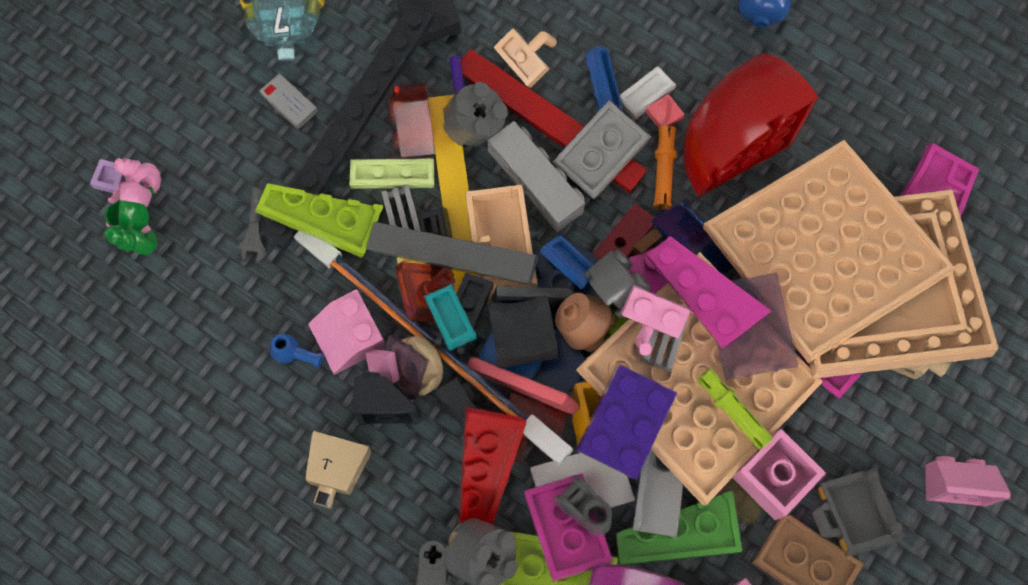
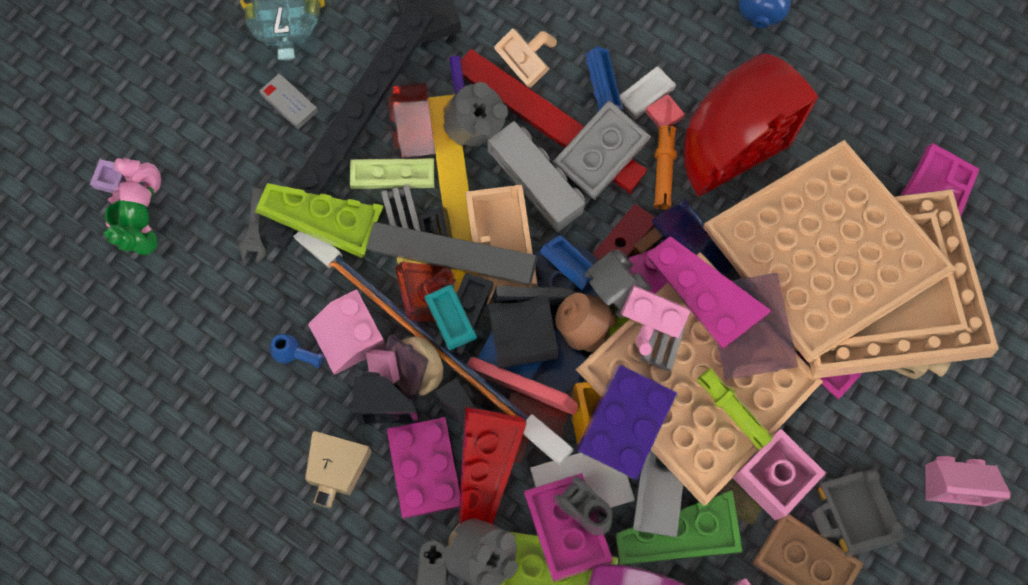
none -> dark pink plate [387,417,460,519]

